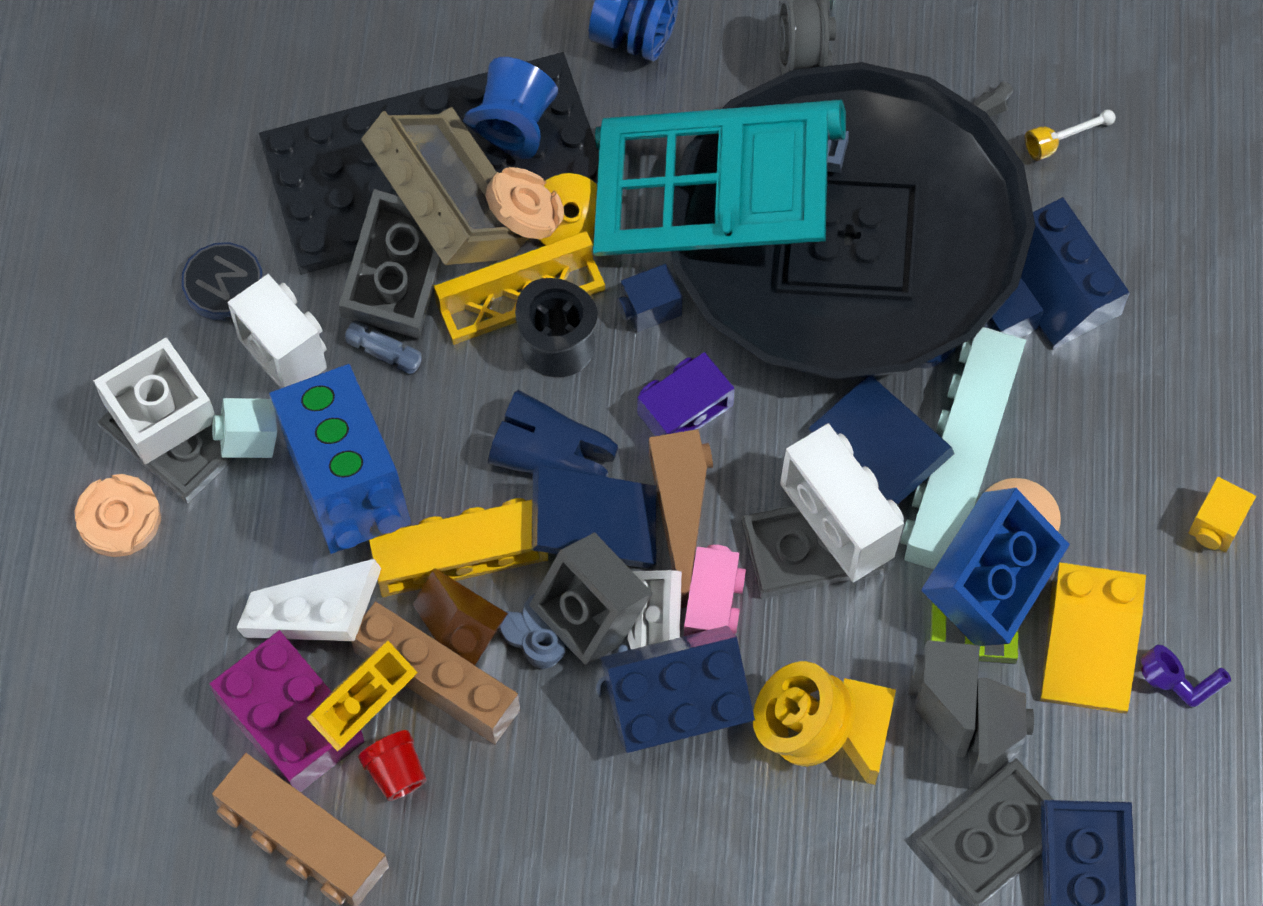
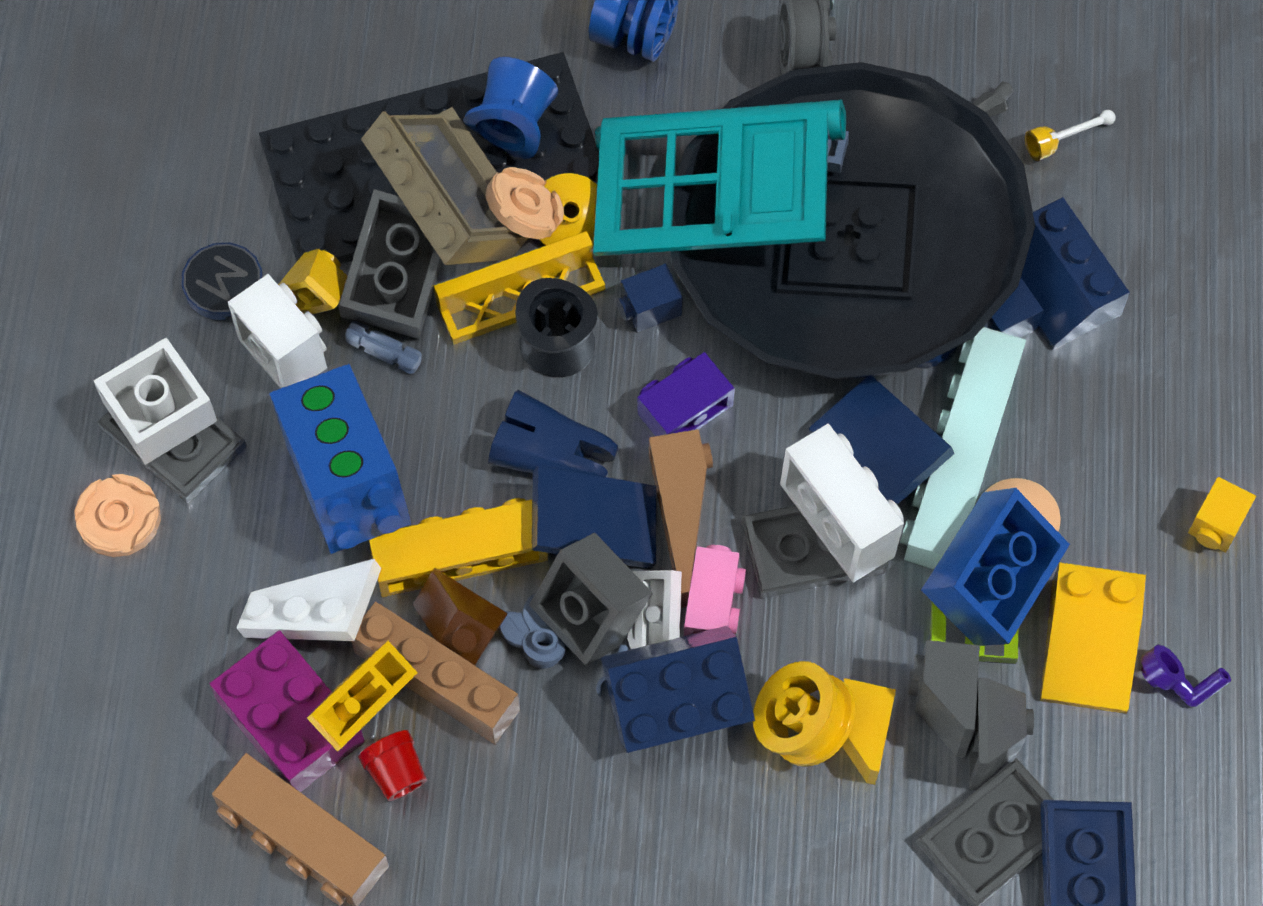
light aqua brick [212,398,277,458] -> none
none -> yellow slope [278,249,348,314]

